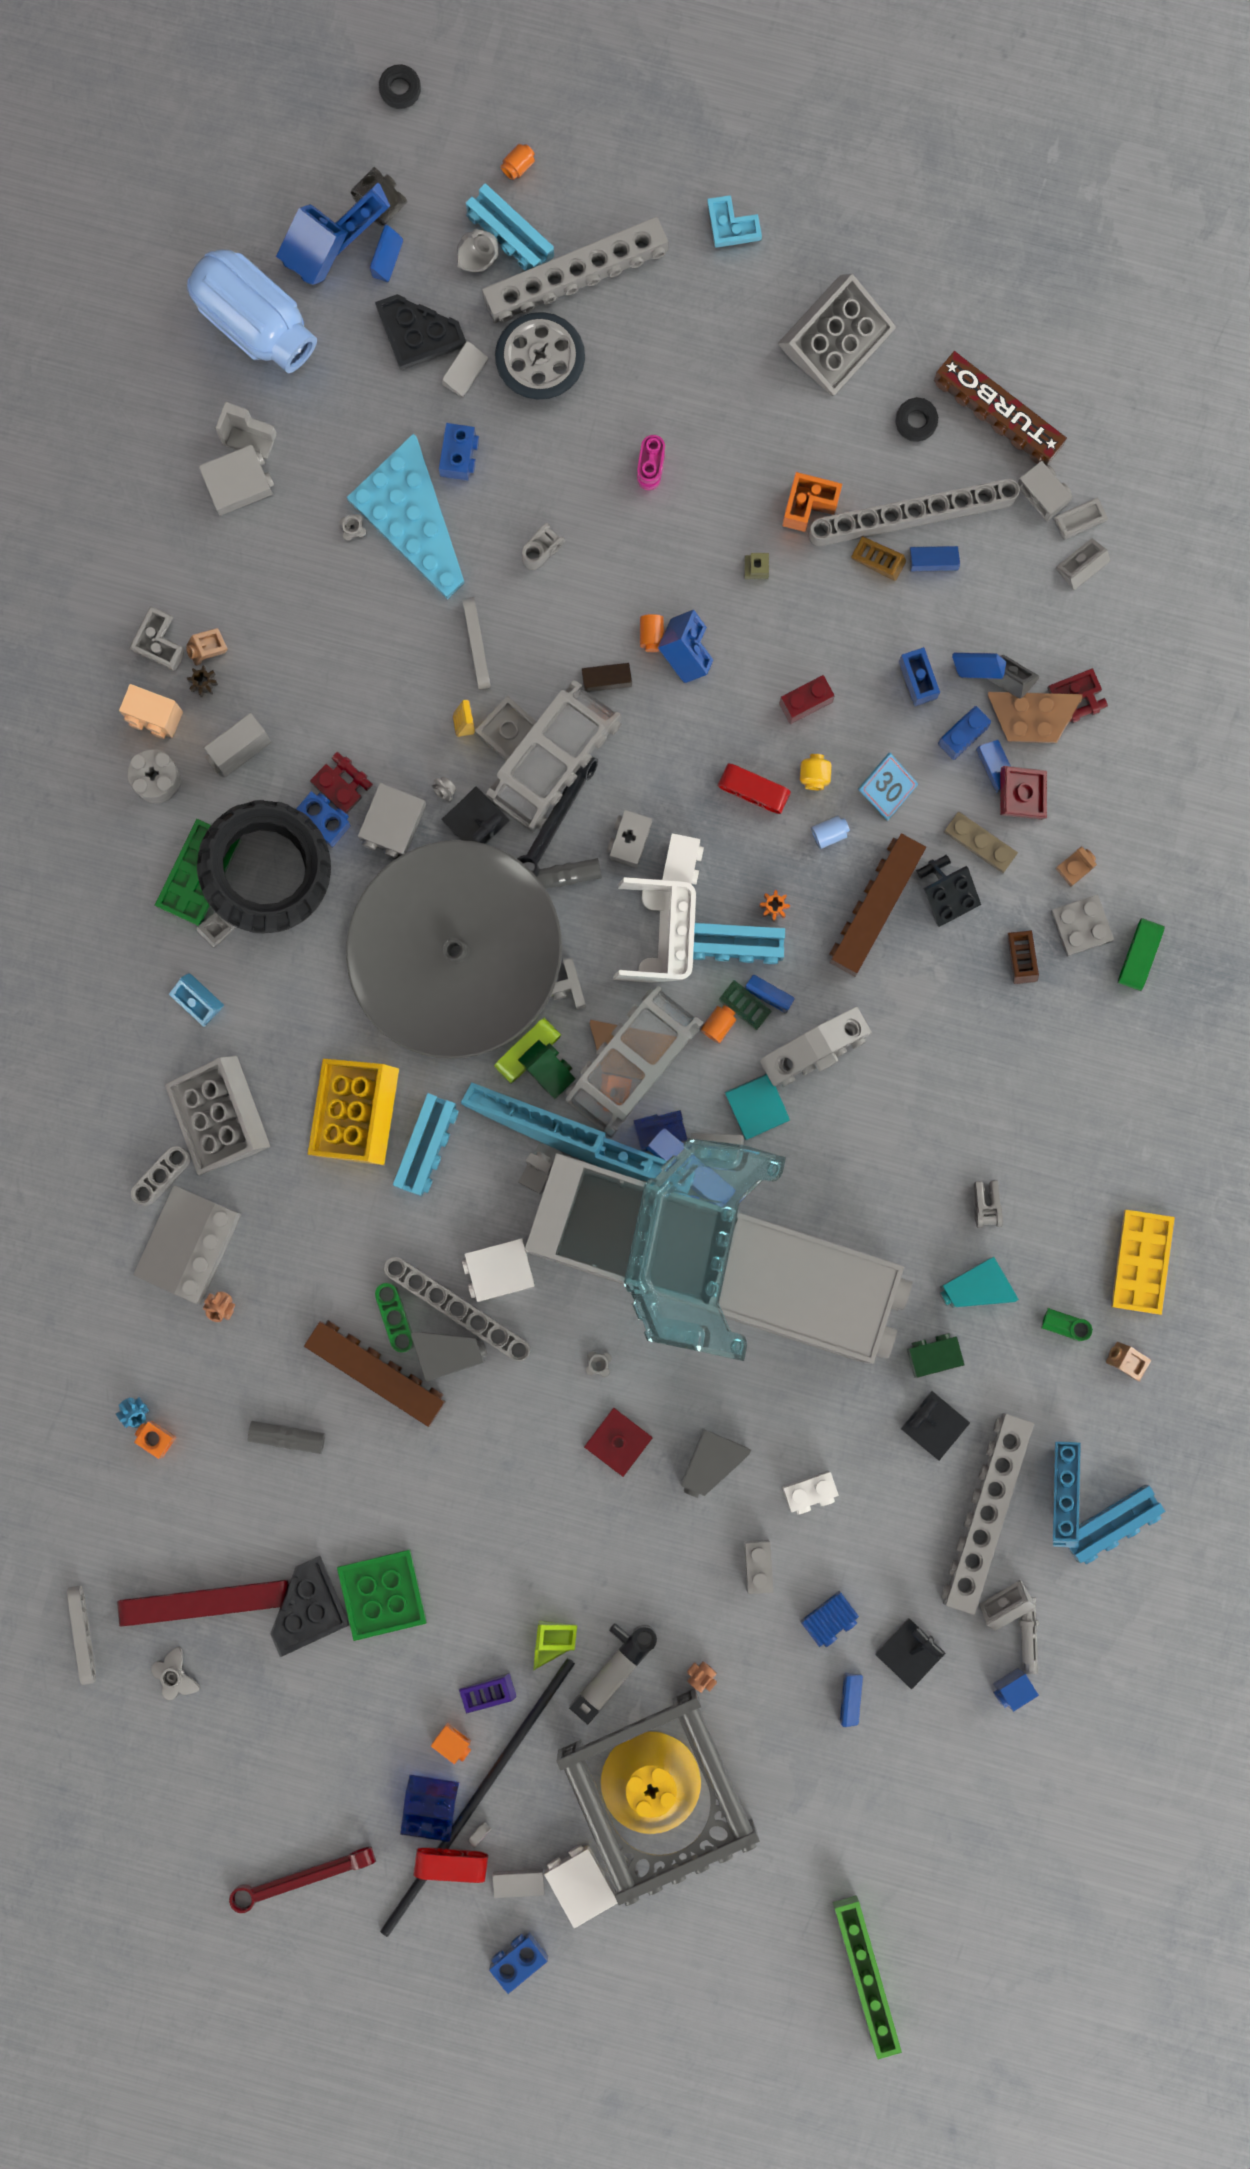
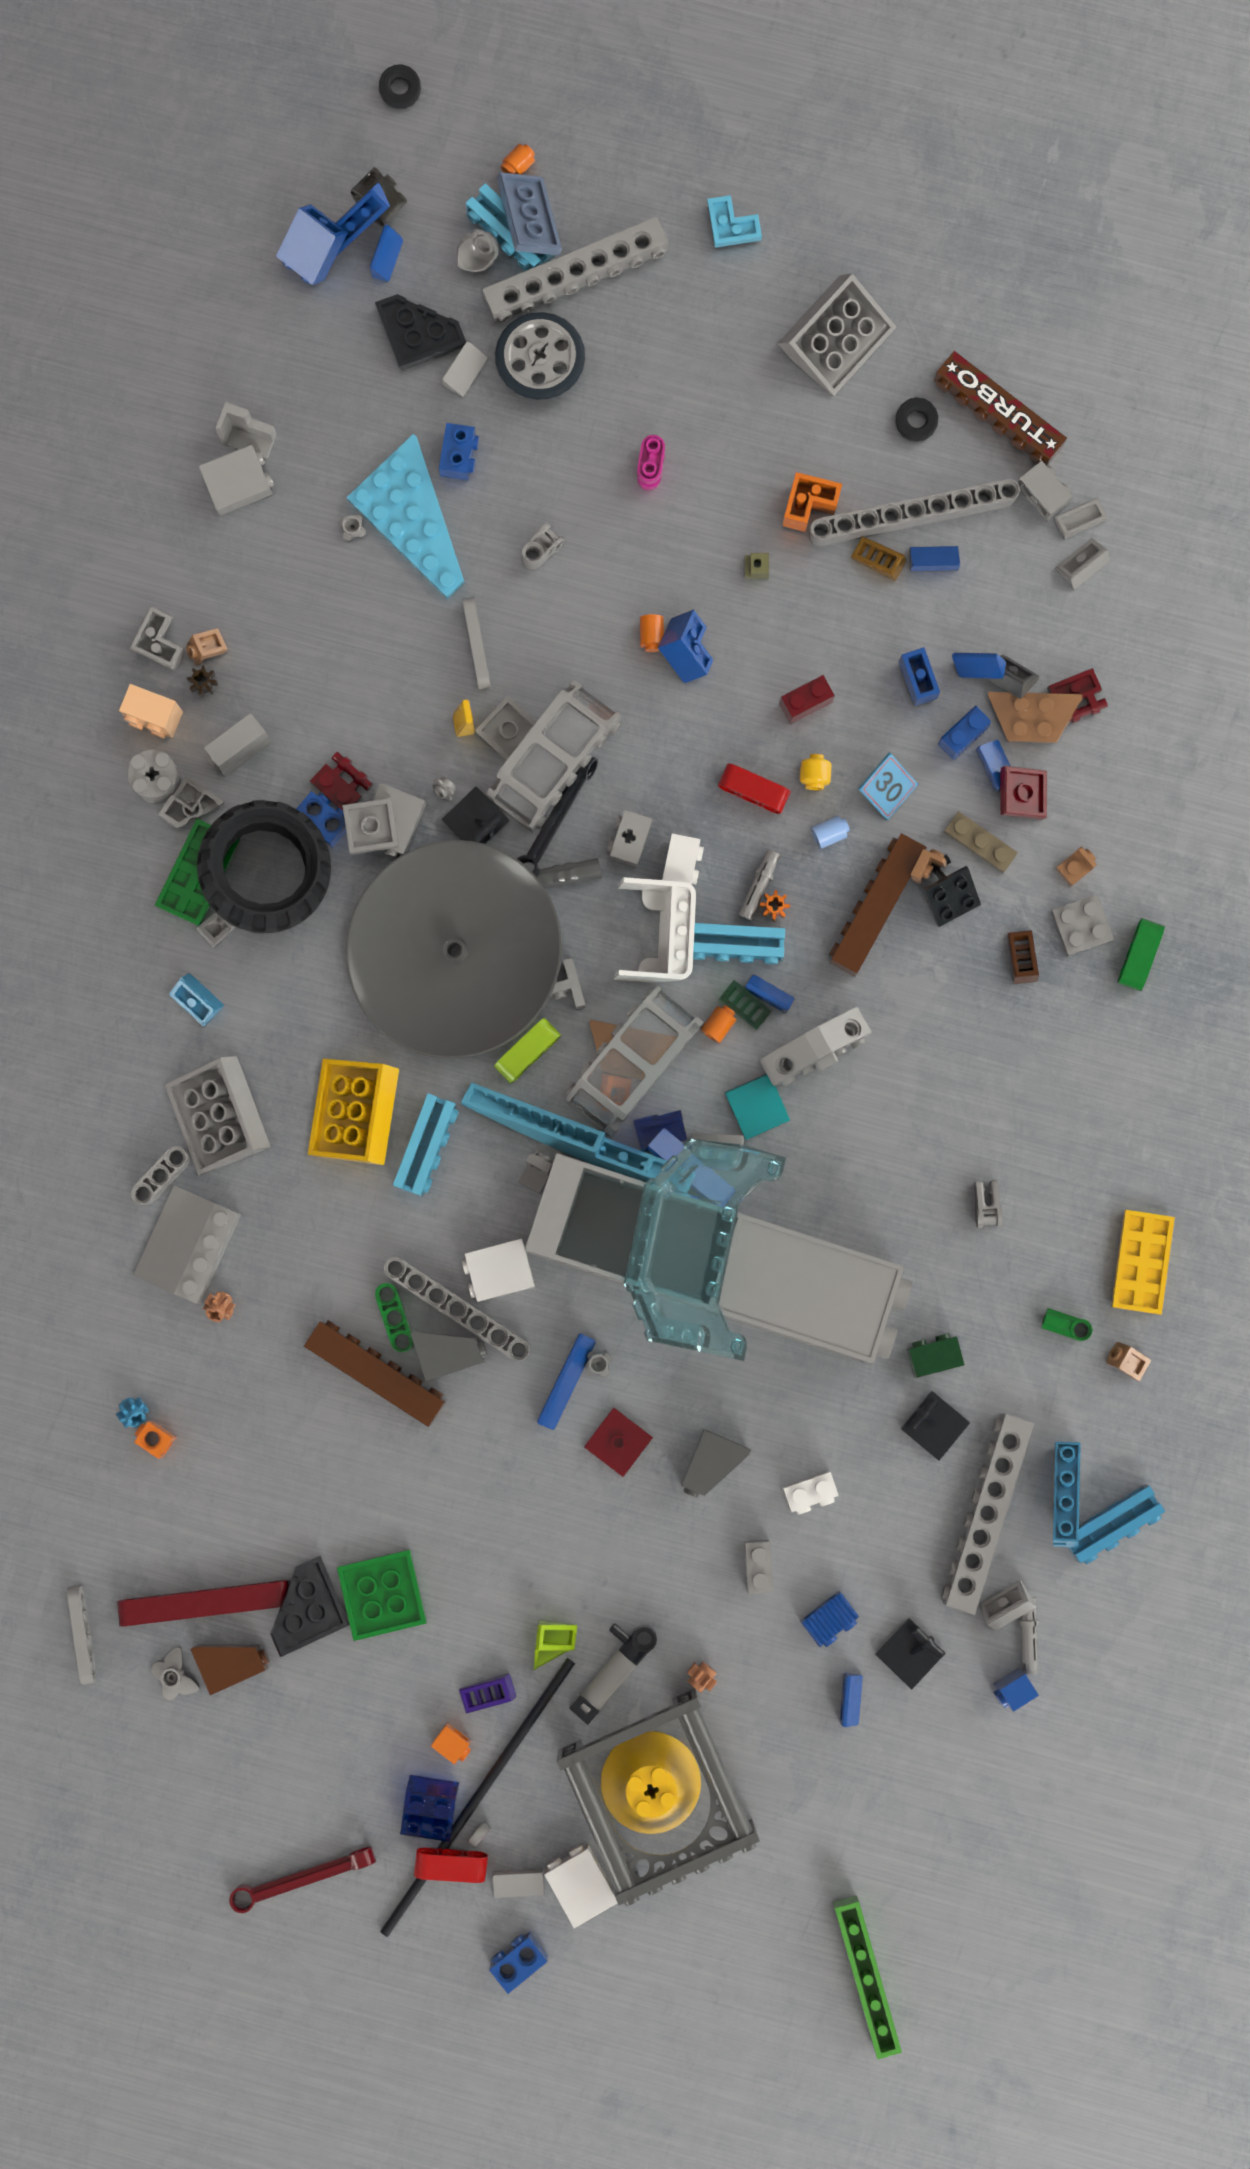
light blue piece [187,249,317,373] -> none
dark grey axle [248,1421,325,1454] -> none
dark green brick [518,1040,576,1099] -> none
dark brown slope [582,663,632,692] -> none
teal slope [940,1257,1019,1308] -> none
none -> light grey slope [158,777,224,829]
none -> reddish brown slope [190,1644,270,1696]
none -> light grey plate [343,798,399,855]
none -> sand blue plate [497,172,562,255]
none -> blue slope [537,1333,596,1430]
none -> light grey pin [737,849,781,922]
none -> medium nougat bracket [911,849,947,885]

